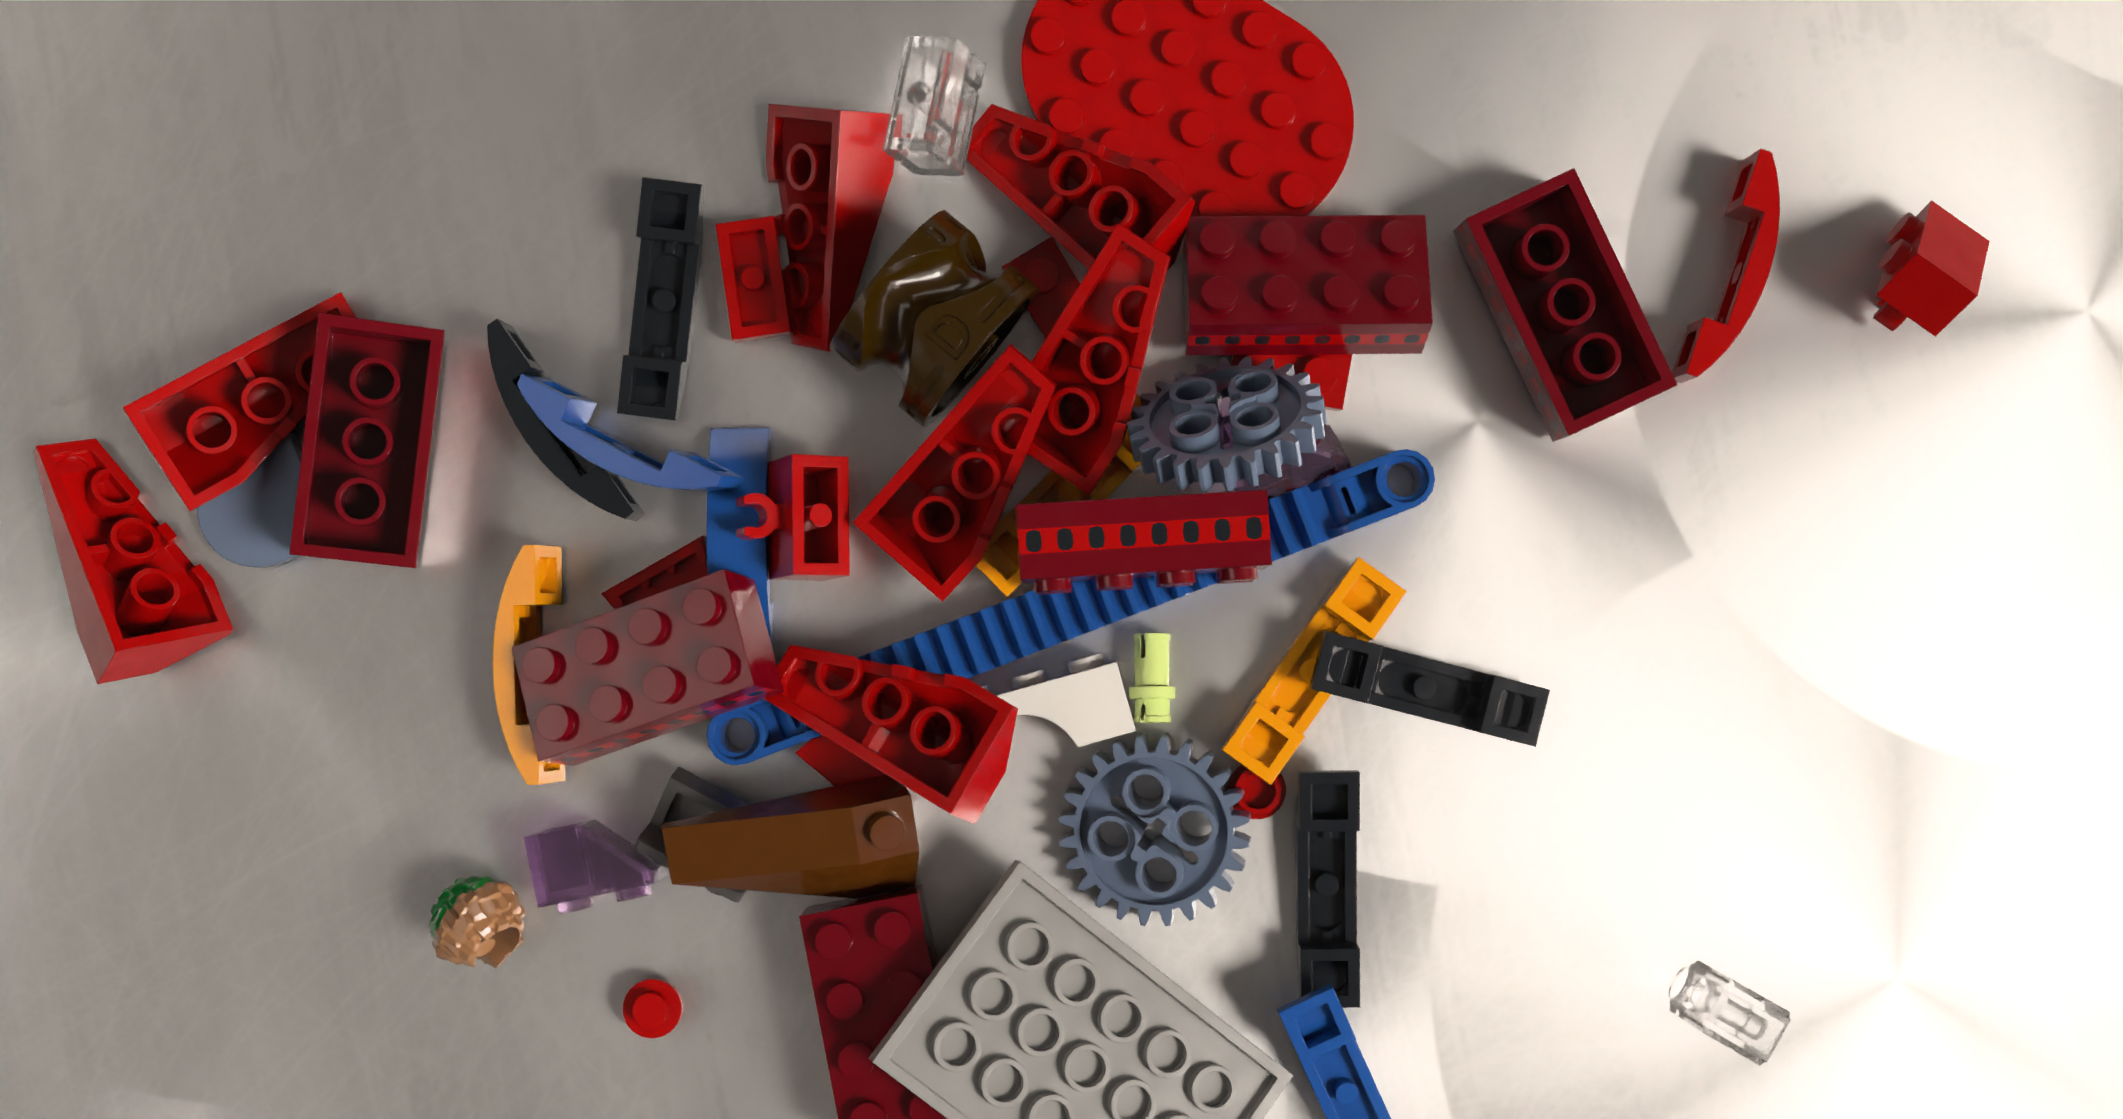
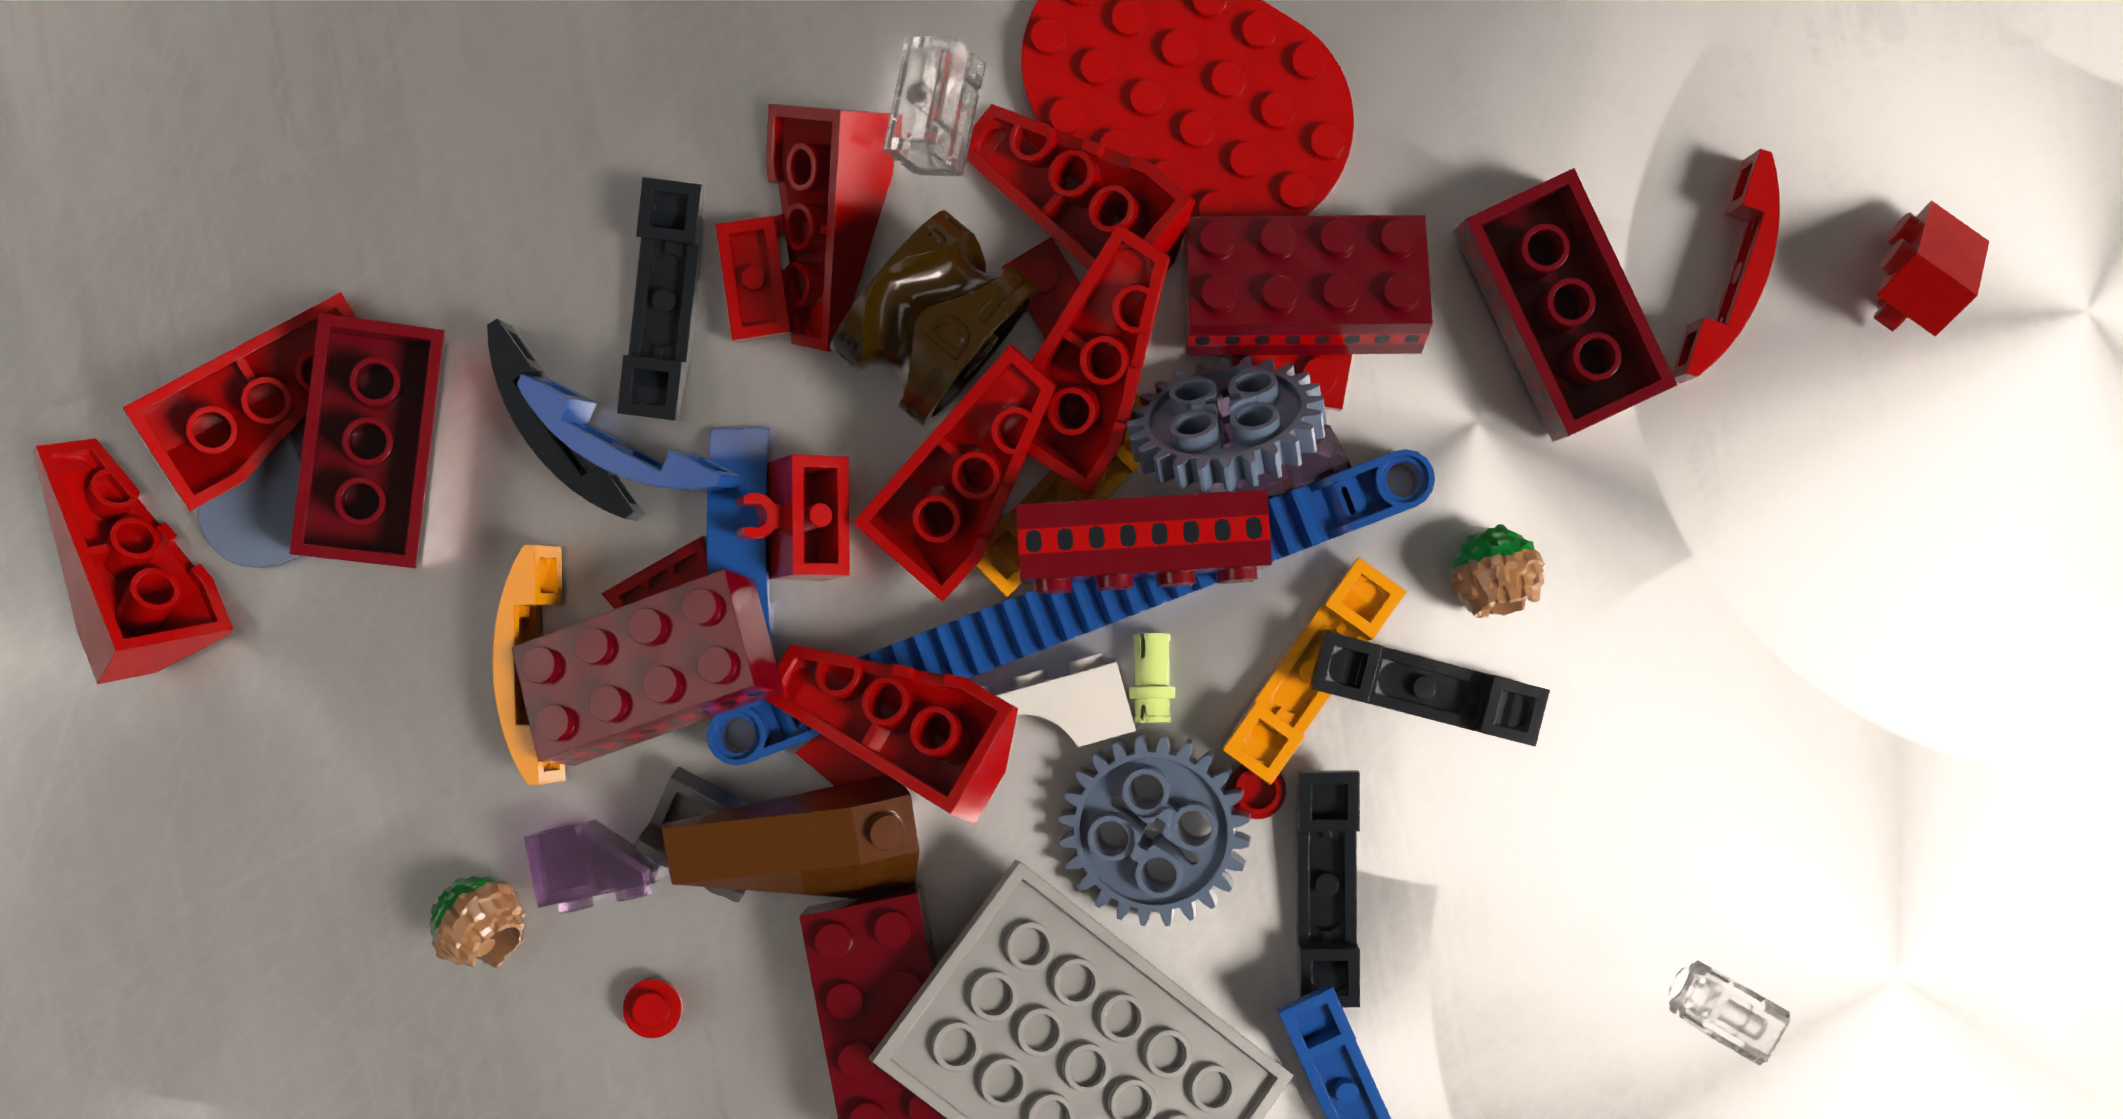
none -> medium nougat piece [1450,524,1546,618]

